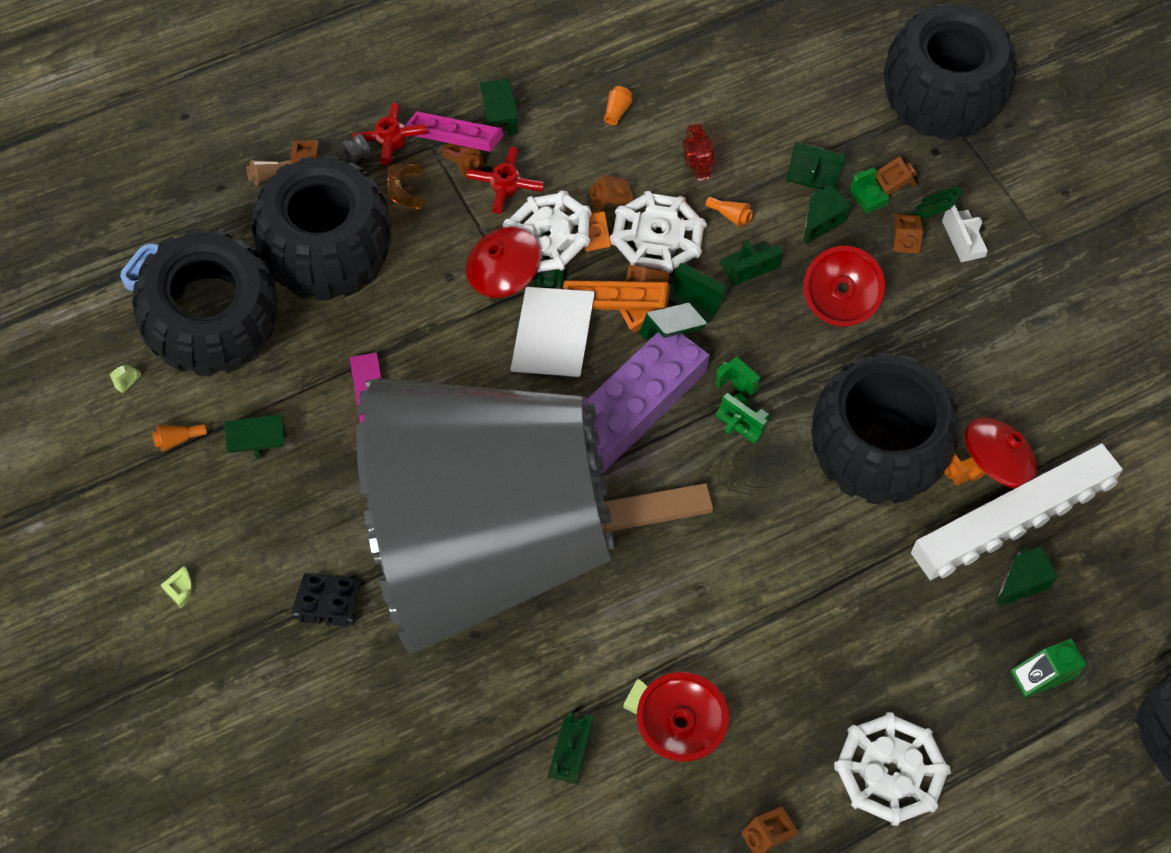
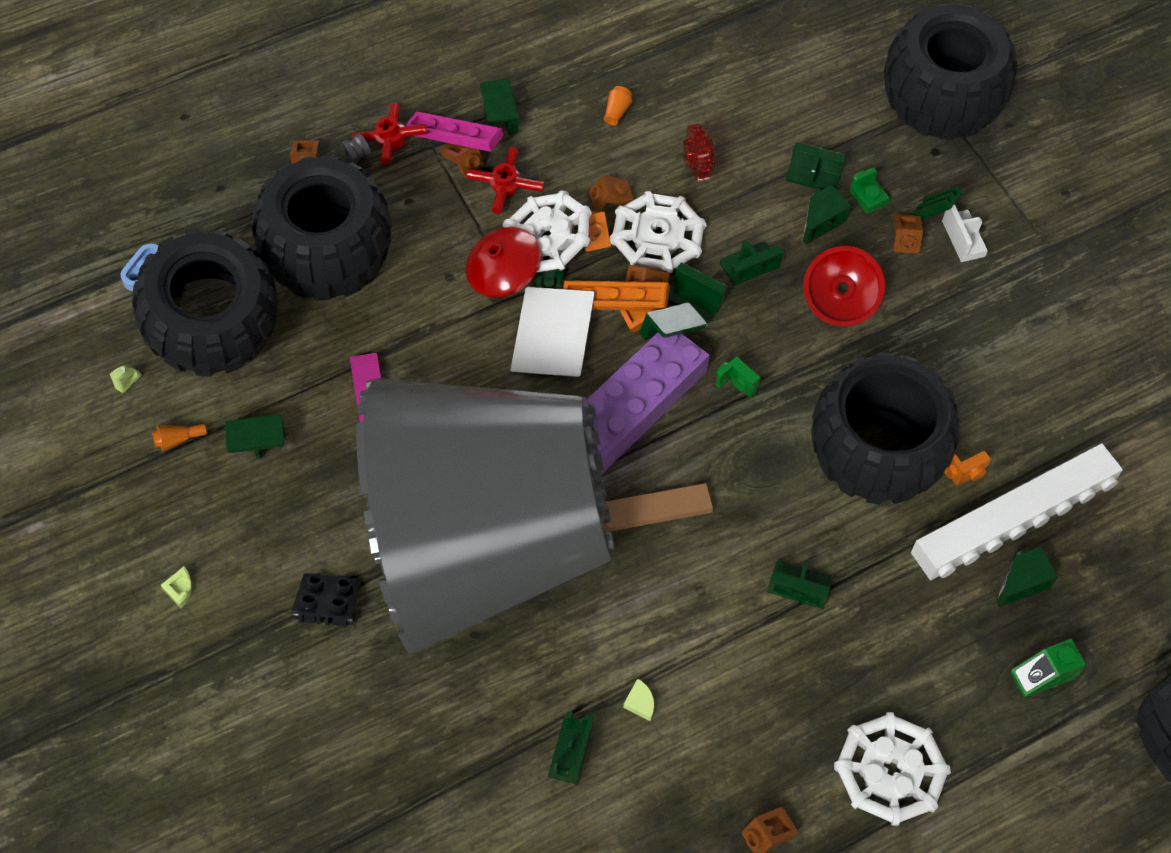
medium nougat cone [246,160,291,186] -> none
clear orange helmet [387,164,425,209] -> none
red dish [636,672,729,762] -> none
orange cone [706,197,753,228] -> none
green hips [715,393,769,444] -> none
dark orange bracket [876,156,917,196] -> none
red dish [964,417,1037,488] -> none
none -> dark green panel [767,560,832,609]

